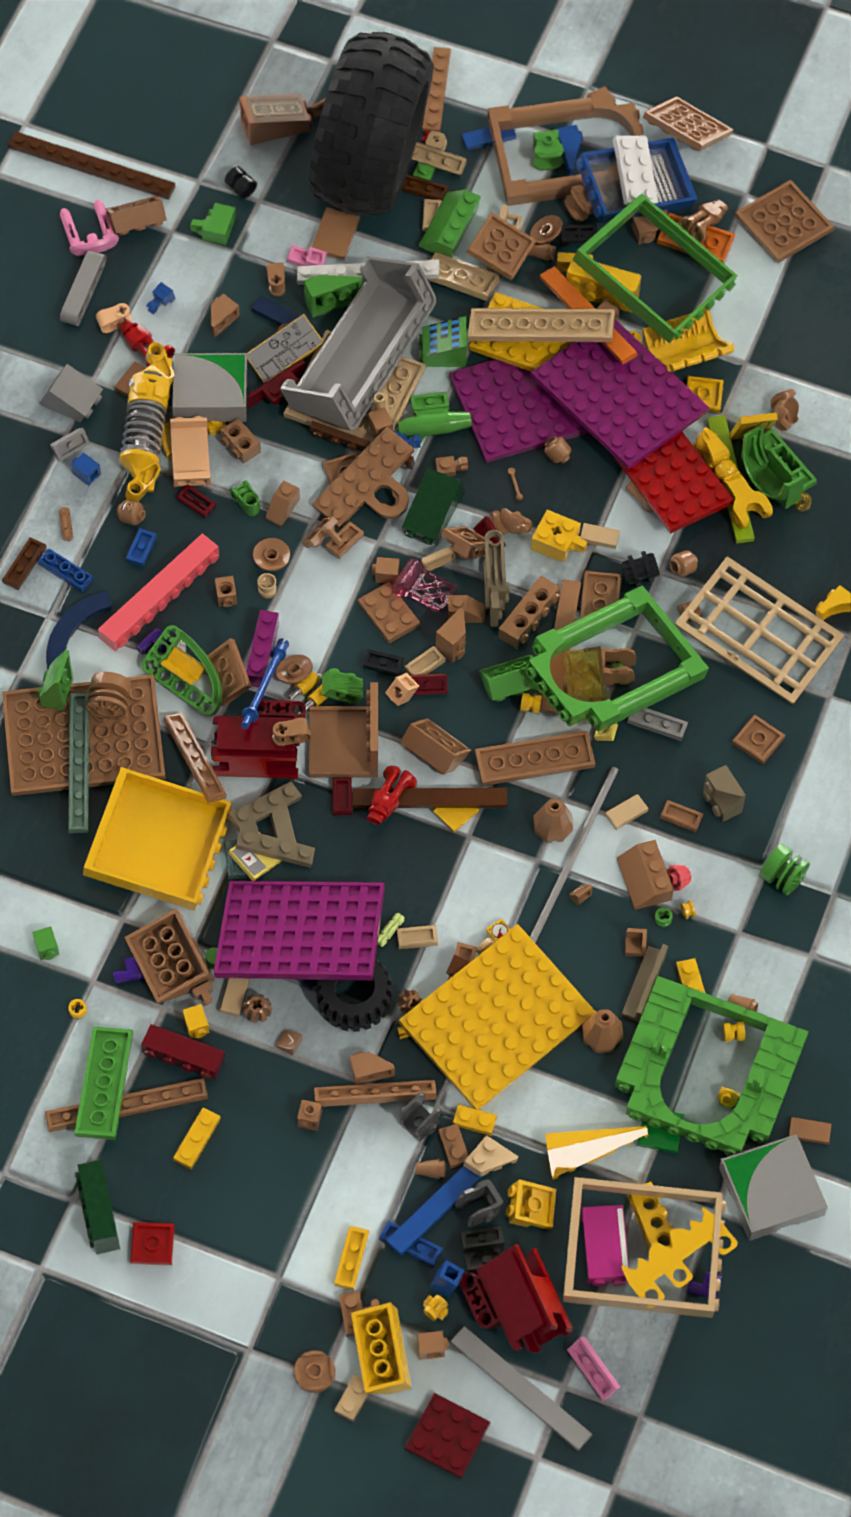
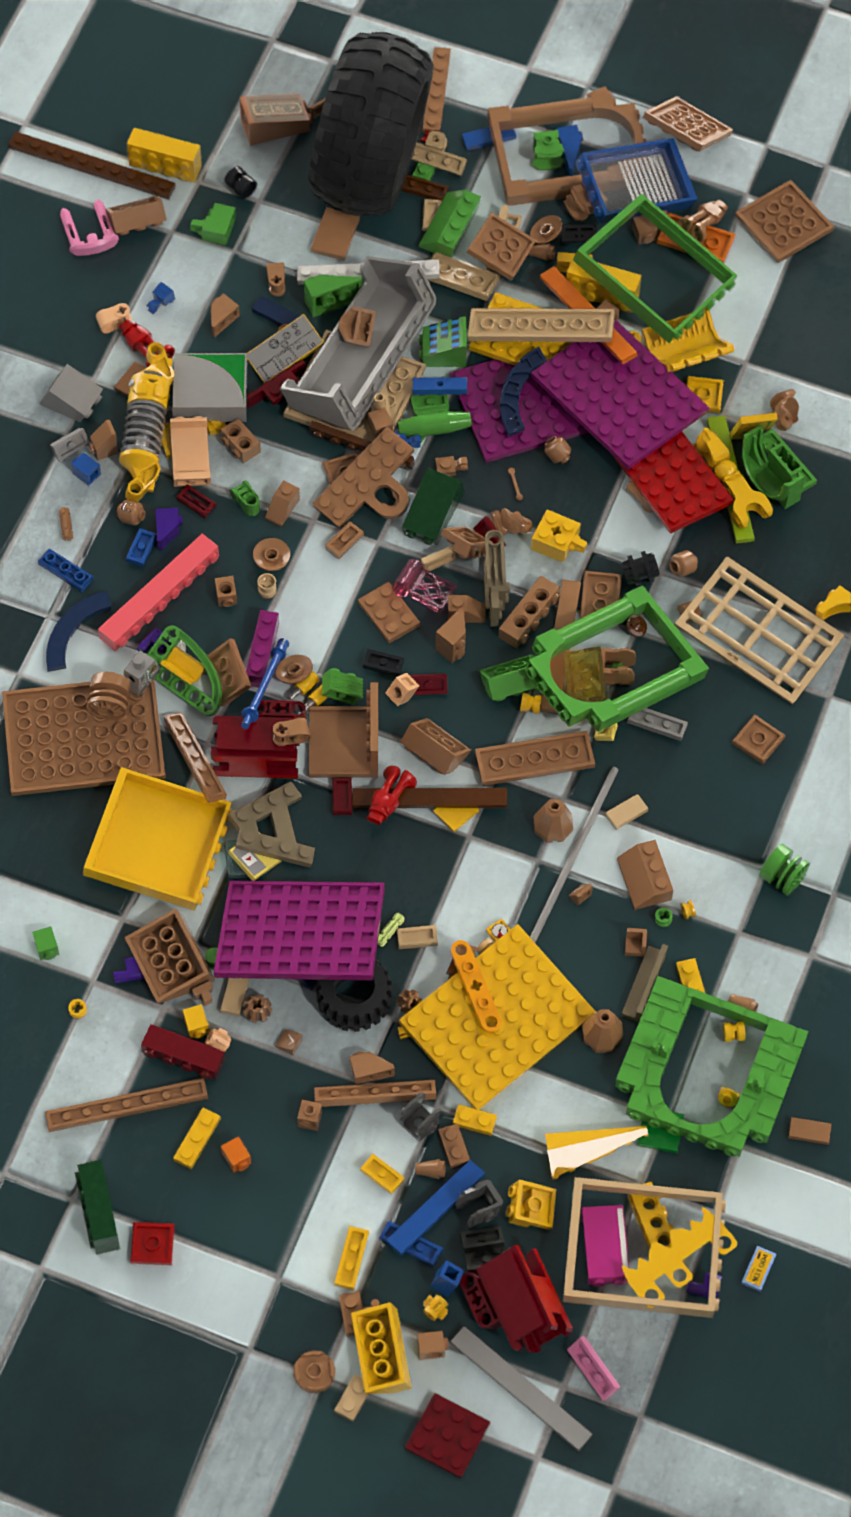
reddish brown tile [2,537,47,590] -> none
bright green slope [38,650,74,711] -> none
light grey beam [60,250,106,326] -> none
sand green tile [69,693,89,833] -> none
bright green plate [75,1026,134,1140] -> none
bright pink slope [286,245,327,266] -> none
medium nougat plate [302,516,344,548] -> none
medium nougat brick [372,557,399,584] -> none
tan tile [404,646,446,675] -> none
tan wing [463,1135,519,1177] -> none
tan tile [580,523,620,549] -> none
white plate [613,136,658,205] -> none
medium nougat tile [660,800,703,832] -> none
coral piece [667,865,692,891] -> none
dark tan slope [702,765,746,822] -> none
light grey tile [719,1134,828,1241] -> none
clear yellow bush [795,493,812,511] -> none
none -> medium nougat slope [89,419,118,460]
none -> light grey torso [124,651,160,697]
none -> yellow brick [127,128,202,183]
none -> dark purple slope [156,508,183,550]
none -> light nougat gear [205,1028,231,1052]
none -> orange brick [221,1136,251,1173]
none -> medium nougat slope [338,306,376,347]
none -> yellow plate [360,1154,405,1195]
none -> blue tile [413,377,467,396]
none -> light orange piece [450,940,501,1033]
none -> dark blue tile [500,347,547,437]
none -> reddish brown hat [626,615,647,637]
none -> tile [741,1246,776,1292]

